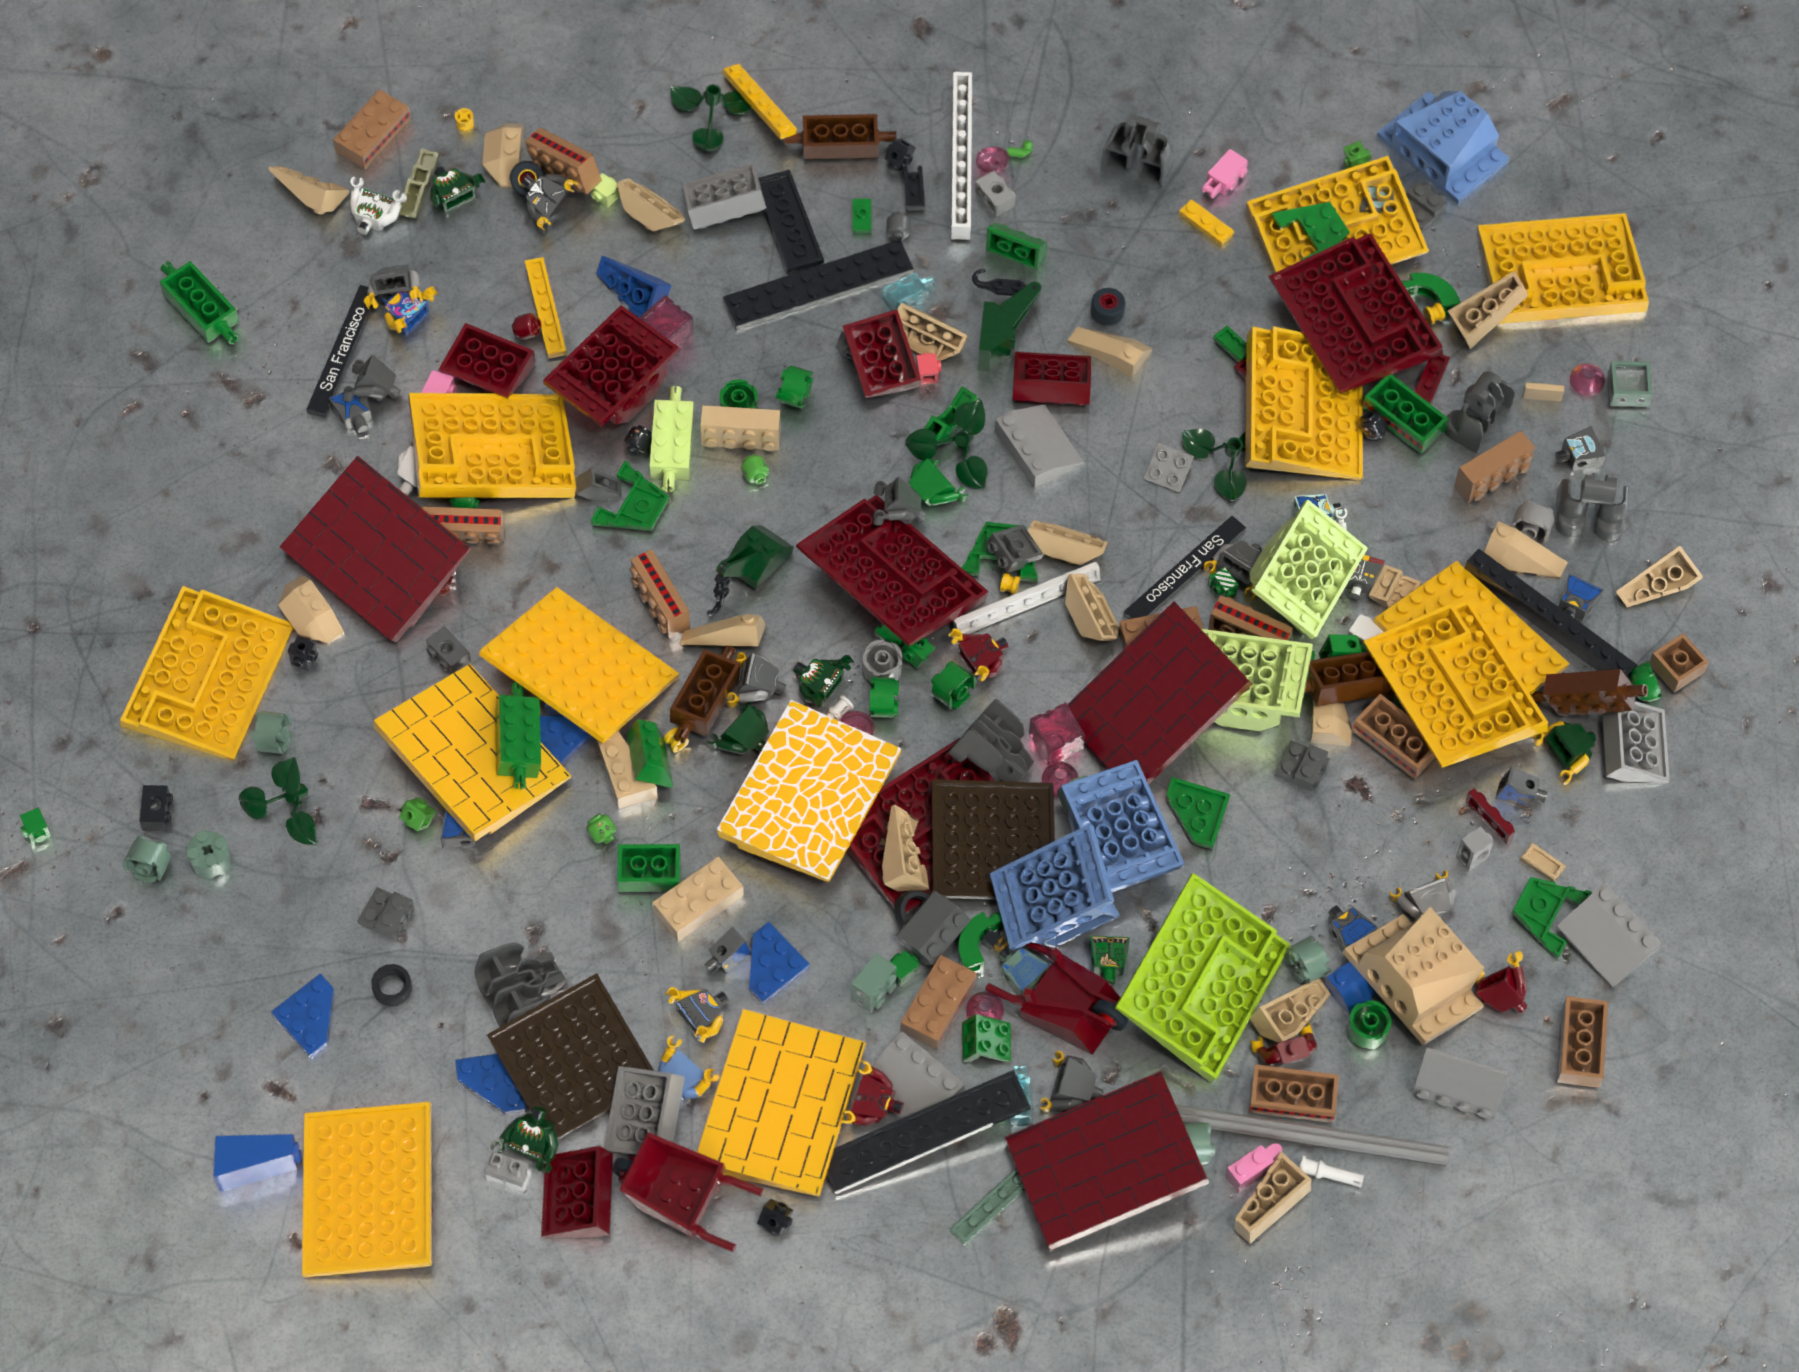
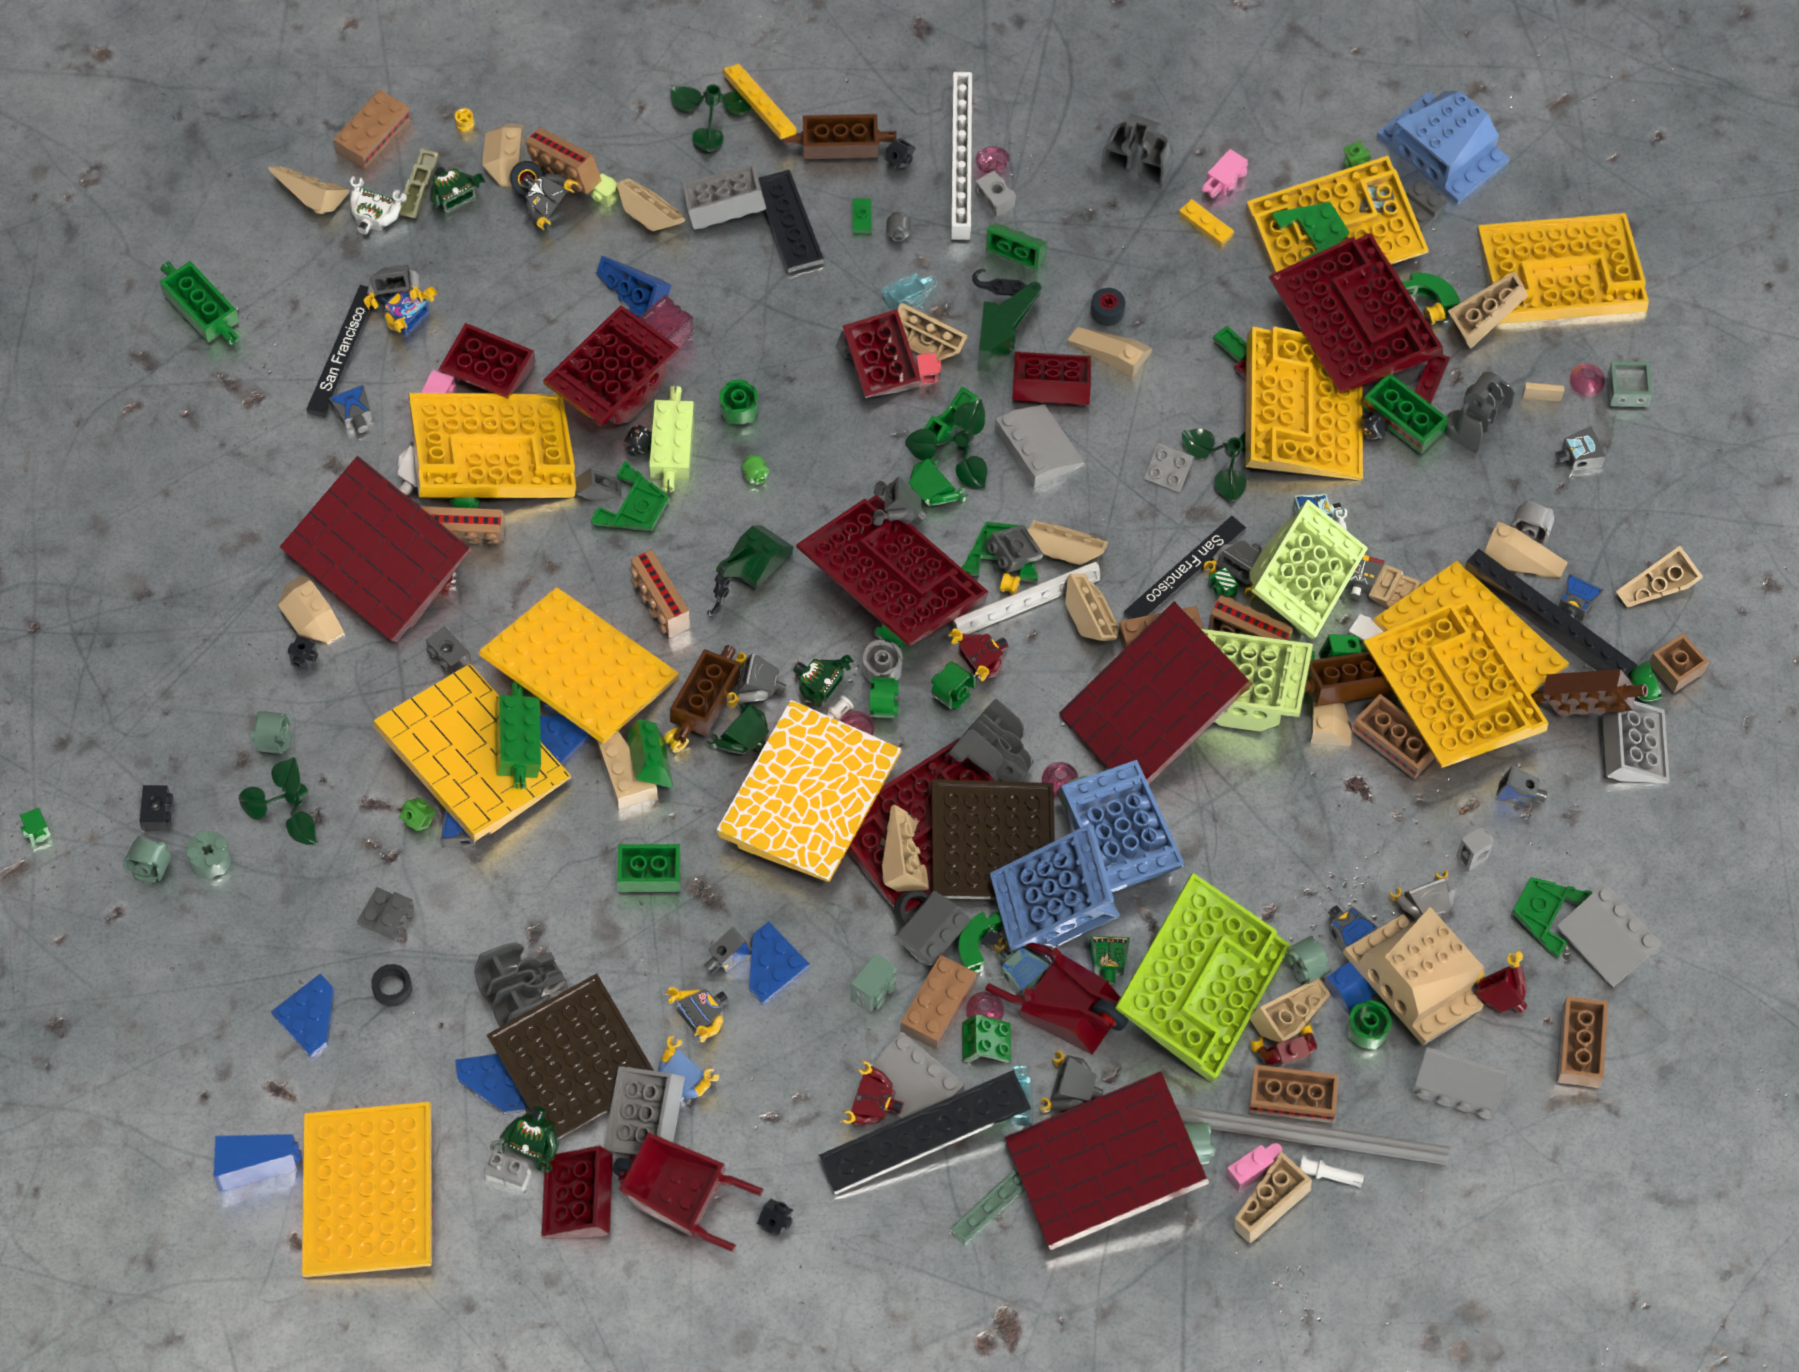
yellow slope [120,586,294,761] -> none
dark grey torso [343,355,401,402] -> none
dark red head [512,313,542,340] -> none
yellow plate [525,257,567,359] -> none
bright green head [586,813,617,844] -> none
tan brick [652,856,744,942] -> none
tan wedge [680,614,766,646] -> none
yellow slope [697,1009,866,1197] -> none
tan brick [700,405,781,451] -> none
black plate [723,239,914,330] -> none
green brick [776,365,814,409] -> none
green brick [890,950,919,988] -> none
green brick [901,638,935,669] -> none
black hinge [903,165,925,211] -> none
bright green arm [1007,140,1033,158] -> none
clear pink piece [1029,703,1085,765] -> none
green plate [1166,777,1230,850] -> none
dark grey plate [1274,740,1330,792] -> none
medium nougat brick [1454,431,1535,504] -> none
dark red plate [1466,788,1515,844] -> none
tan tile [1520,843,1566,882] -> none
dark green torso [1532,721,1596,785] -> none
dark grey piece [1555,473,1629,541] -> none

